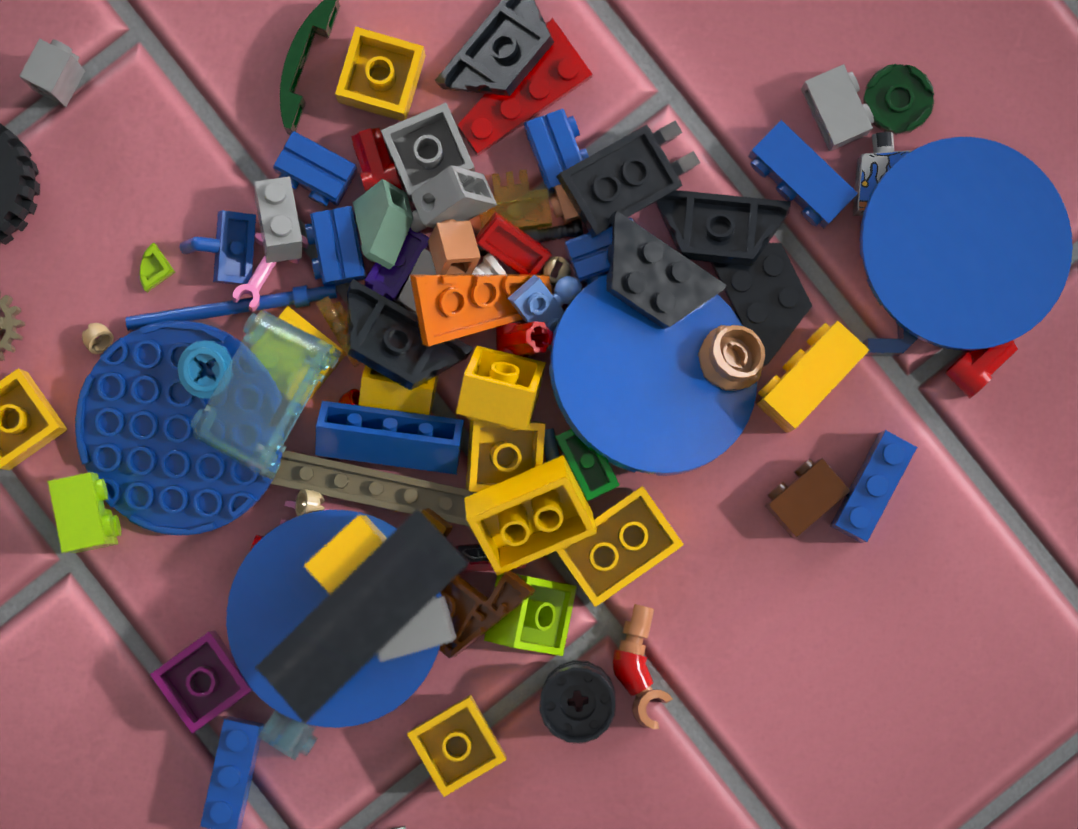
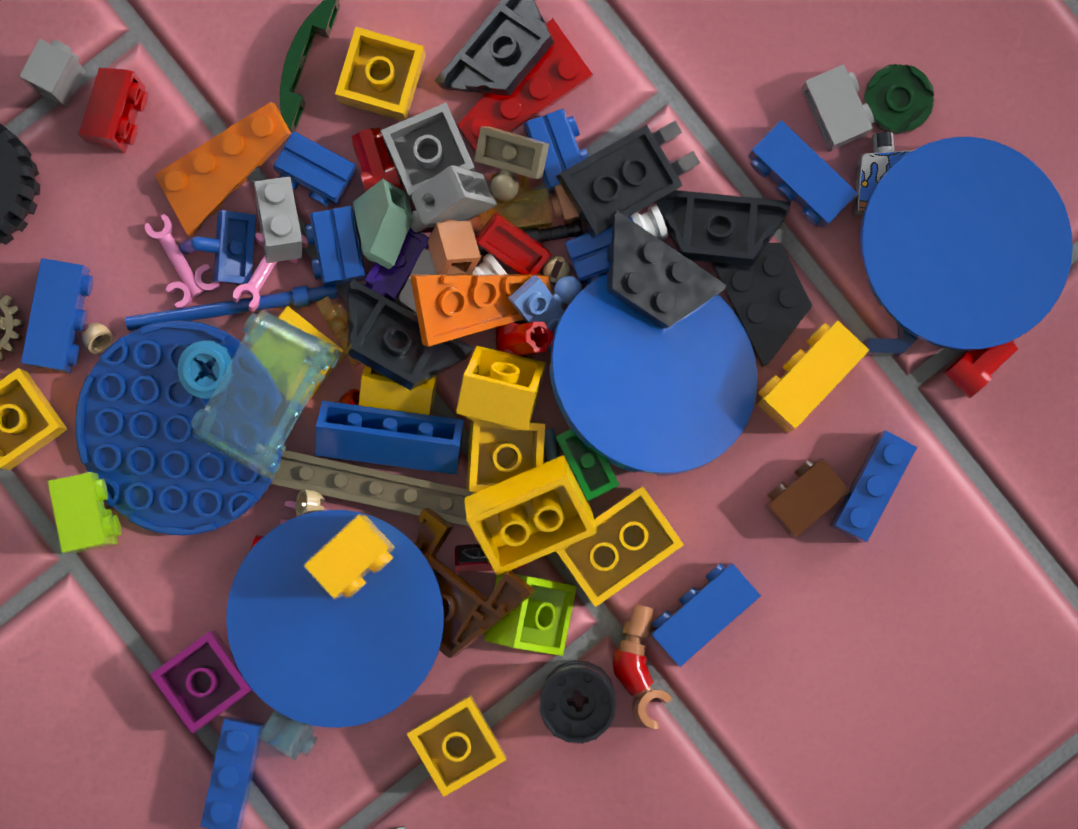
lime tile [140,242,176,292] -> none
black arch [255,509,470,724] -> none
light grey brick [378,596,456,662] -> none
medium nougat hat [698,325,765,391] -> none
none -> blue brick [21,258,93,373]
none -> red slope [78,68,148,153]
none -> bright pink bar [144,214,221,309]
none -> orange wing [154,102,291,236]
none -> dark tan plate [474,126,549,201]
none -> white wheel [630,205,668,240]
none -> blue brick [650,563,761,667]

